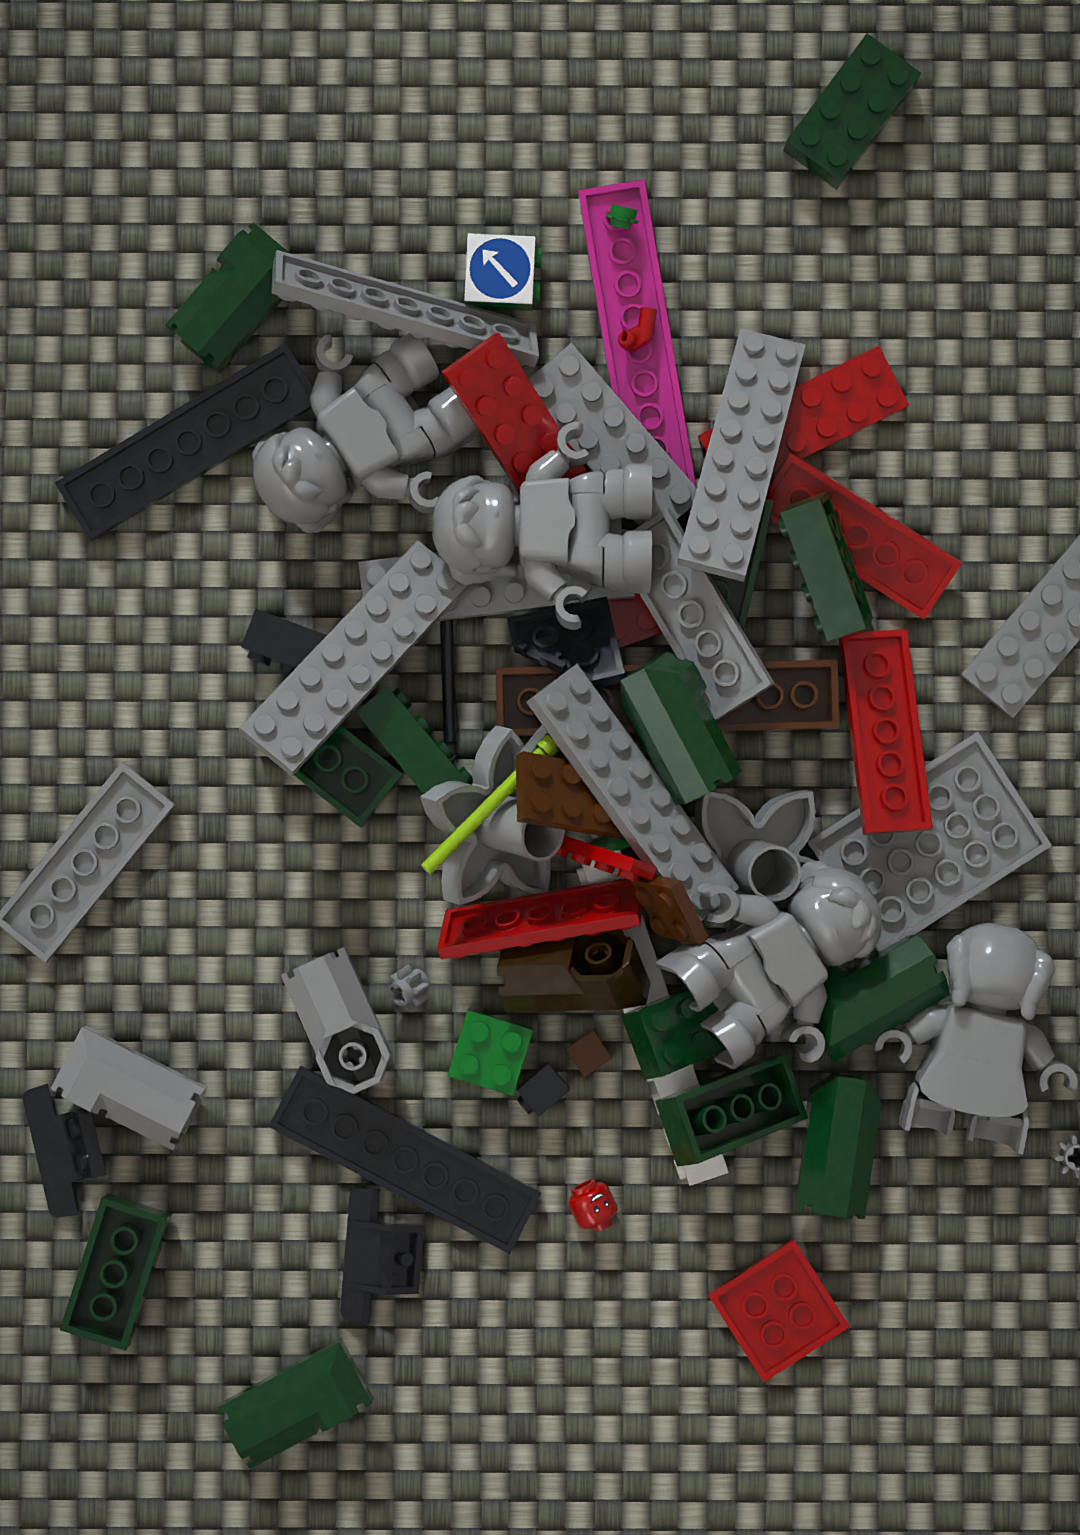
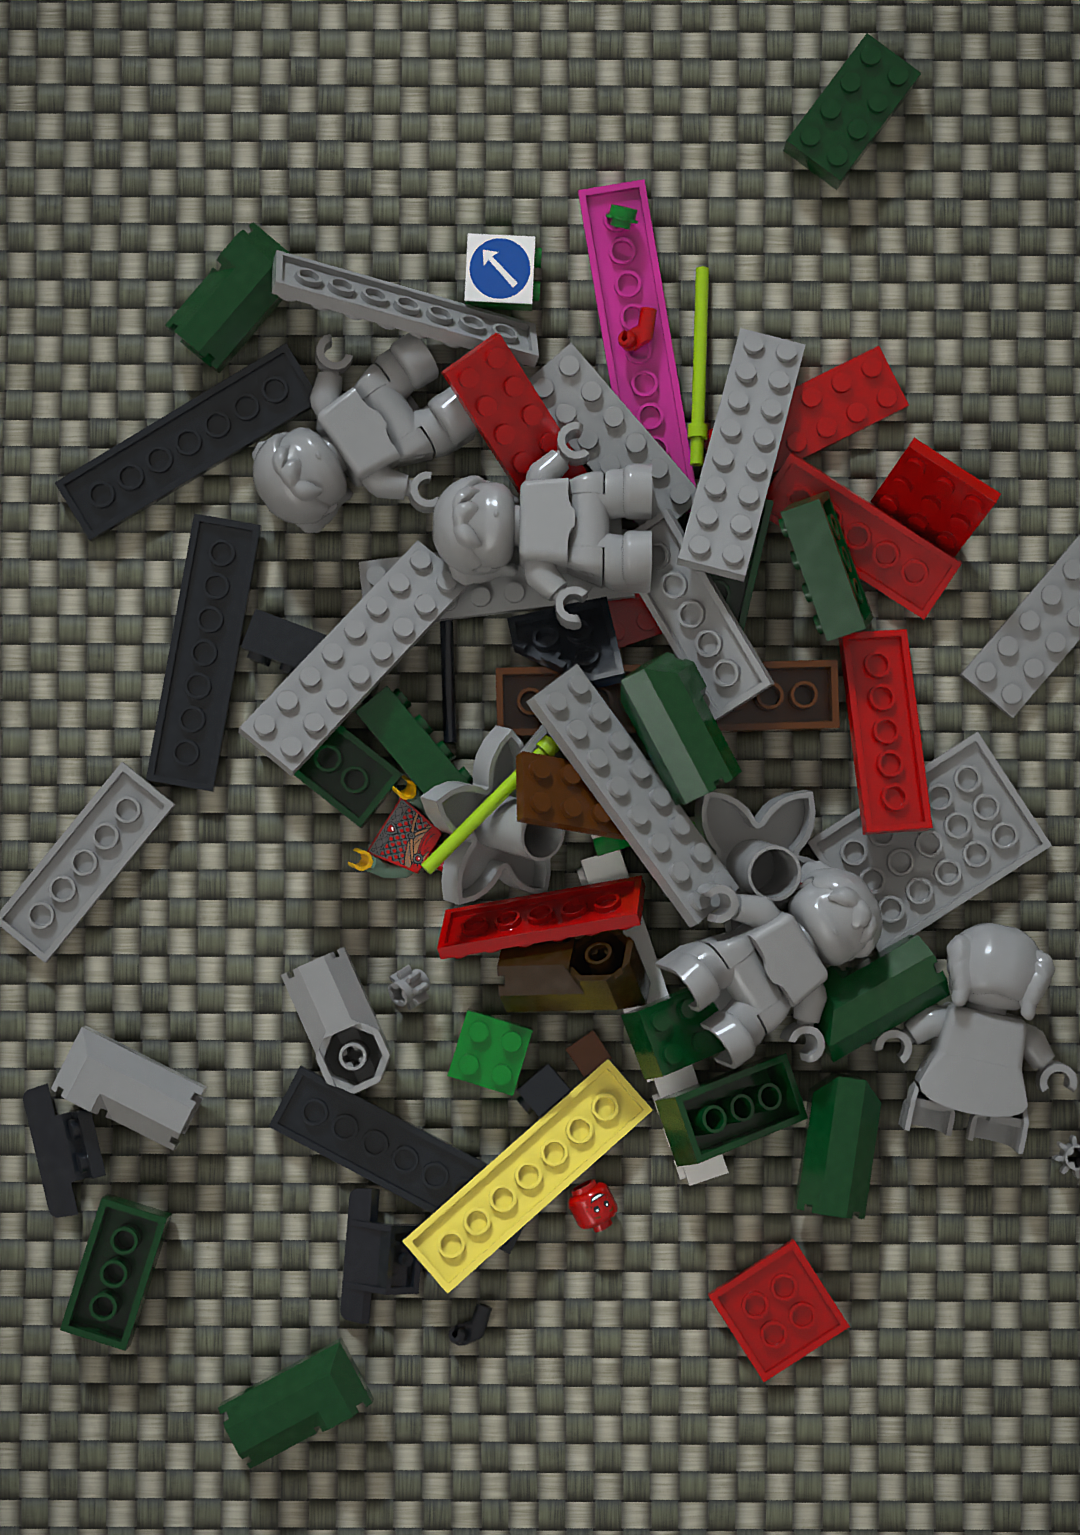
red plate [555,835,657,882] -> none
reddish brown plate [631,875,709,946] -> none
none -> black plate [146,513,262,792]
none -> torso [348,775,444,878]
none -> light yellow plate [402,1059,653,1294]
none -> black arm [448,1303,493,1346]
none -> lime bar [687,266,709,466]
none -> red plate [870,438,1001,557]

